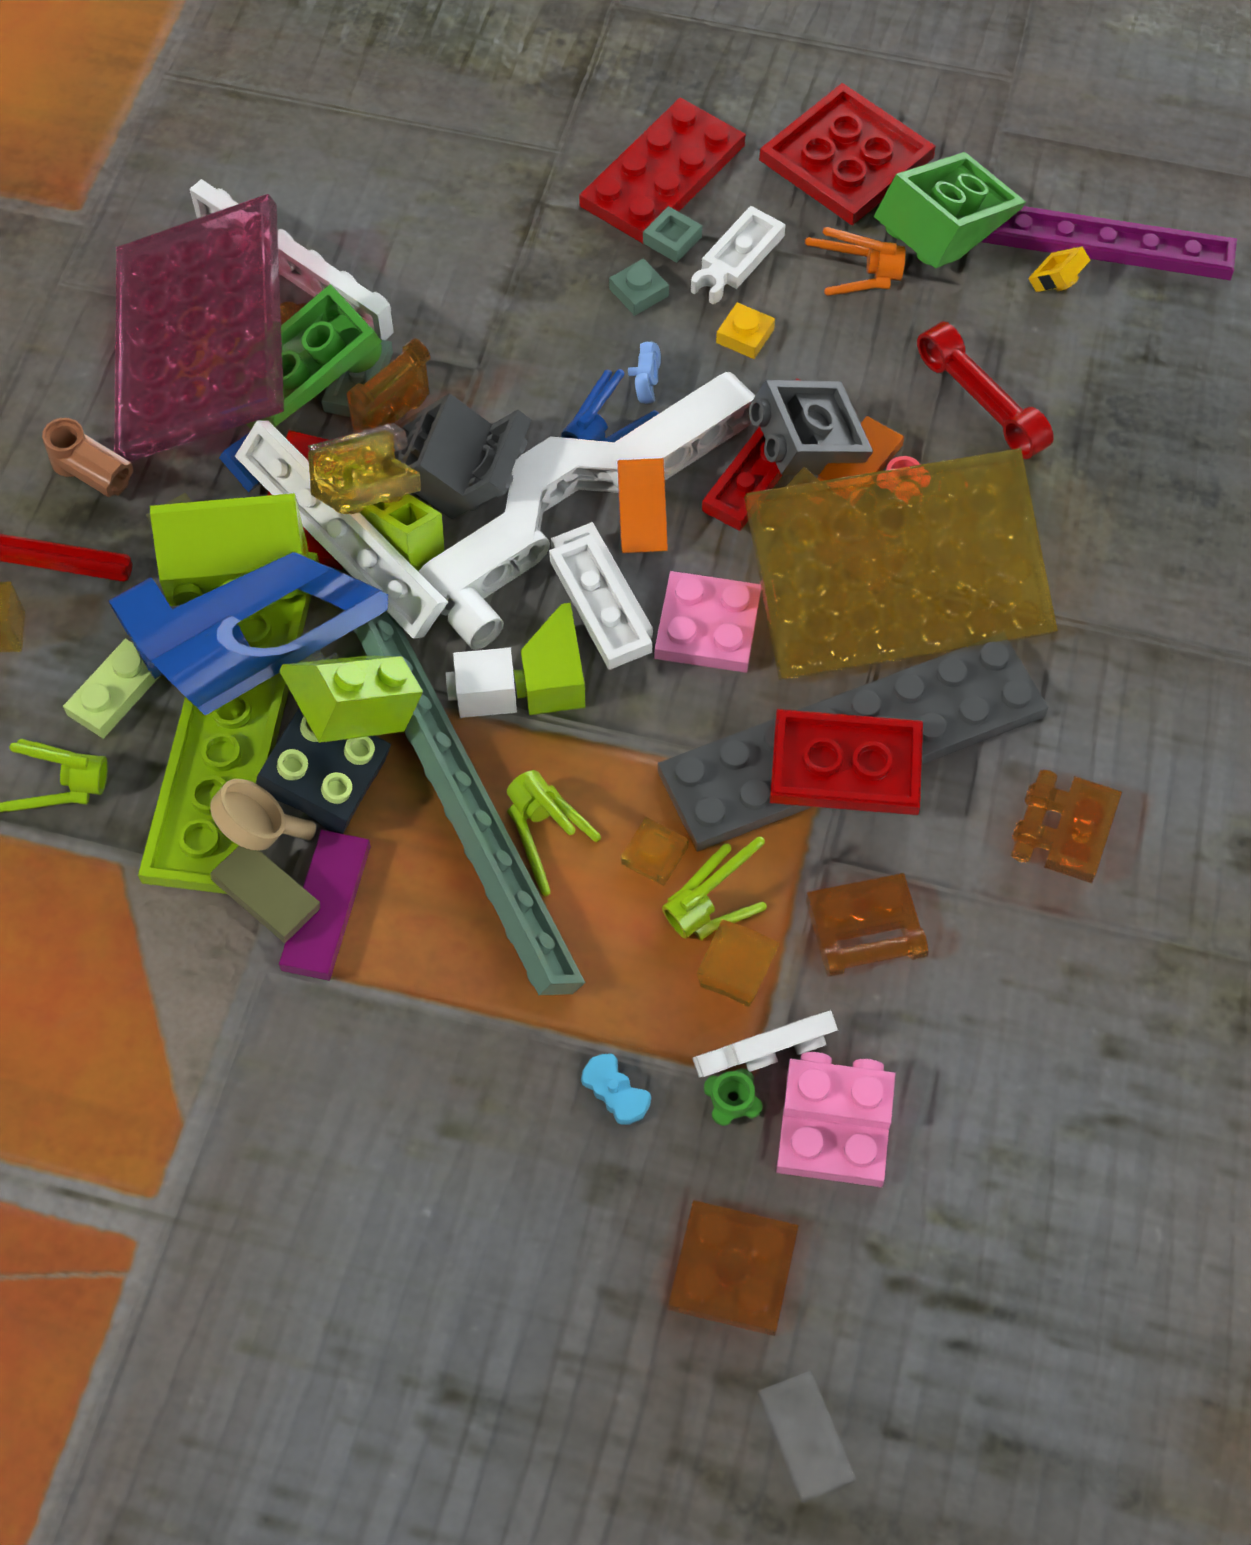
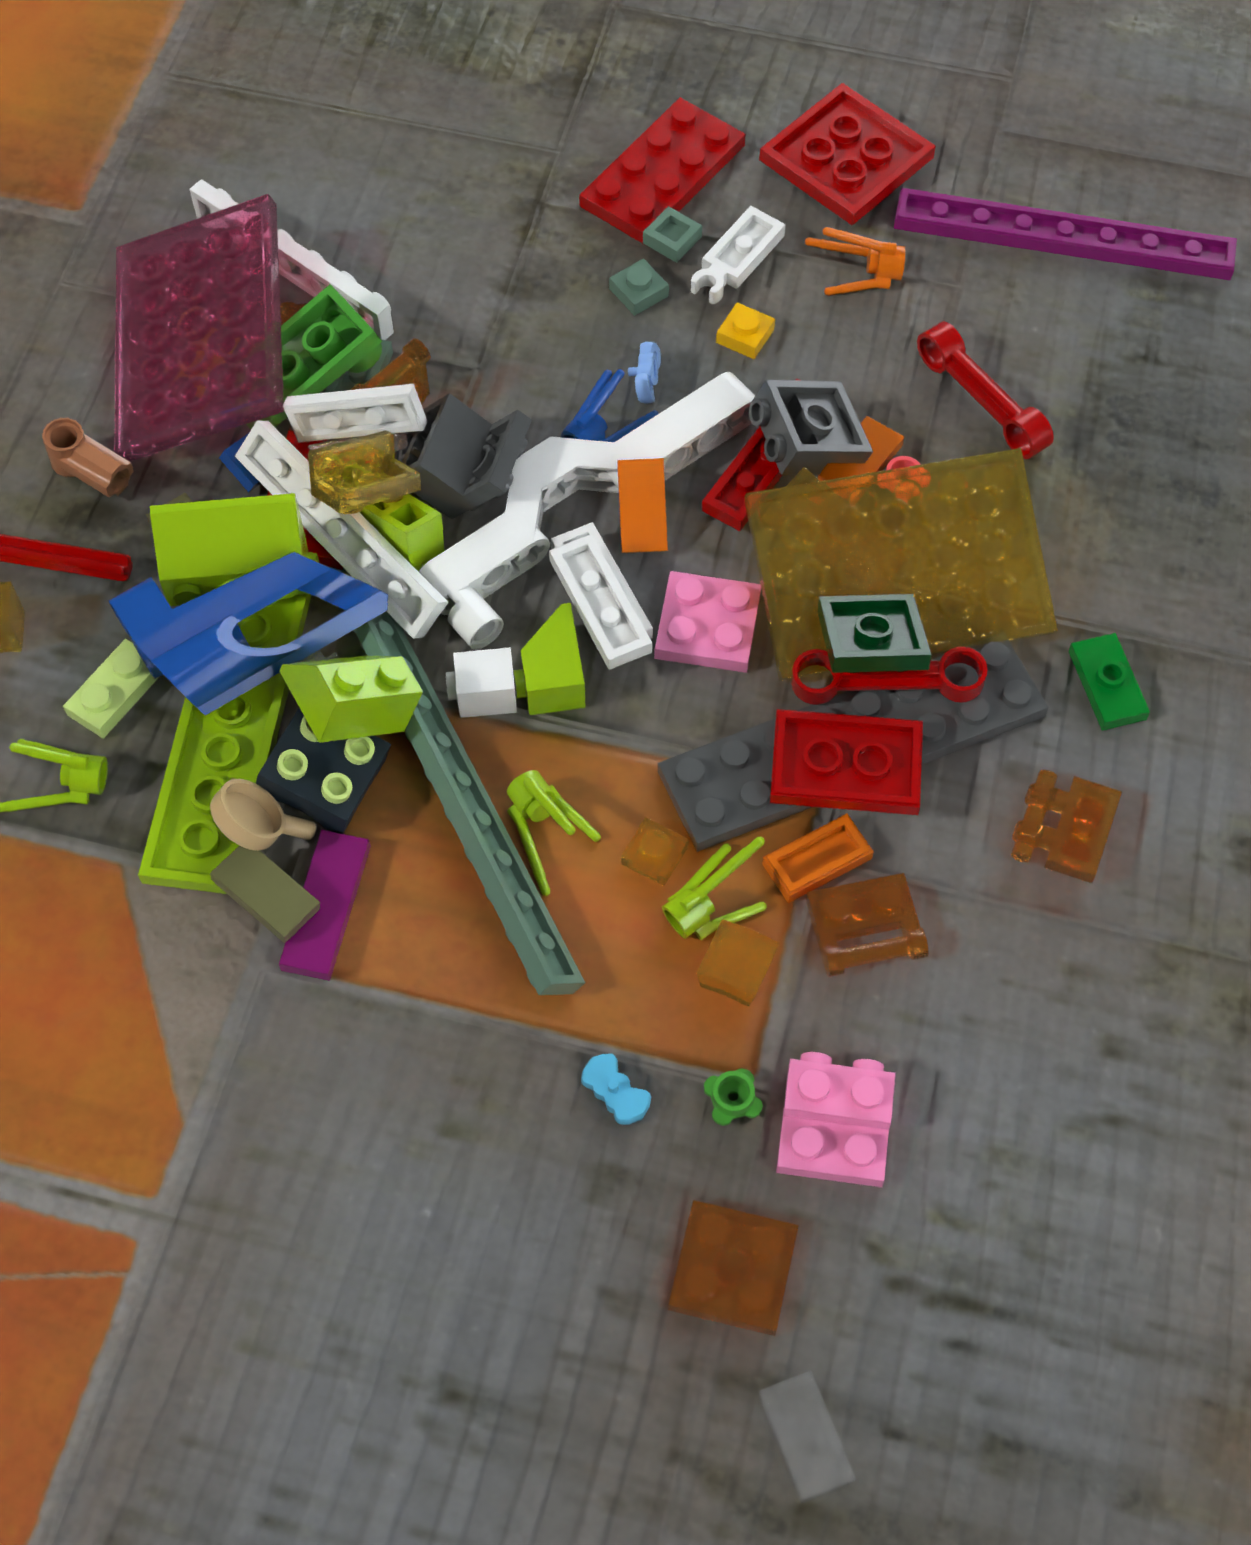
white plate [692,1010,838,1077] -> none
bright green slope [873,152,1026,269] -> none
yellow plate [1028,246,1091,292] -> none
none -> white tile [283,384,427,443]
none -> orange tile [762,813,874,903]
none -> red piece [792,647,988,705]
none -> dark green plate [817,594,932,673]
none -> green plate [1068,633,1150,731]

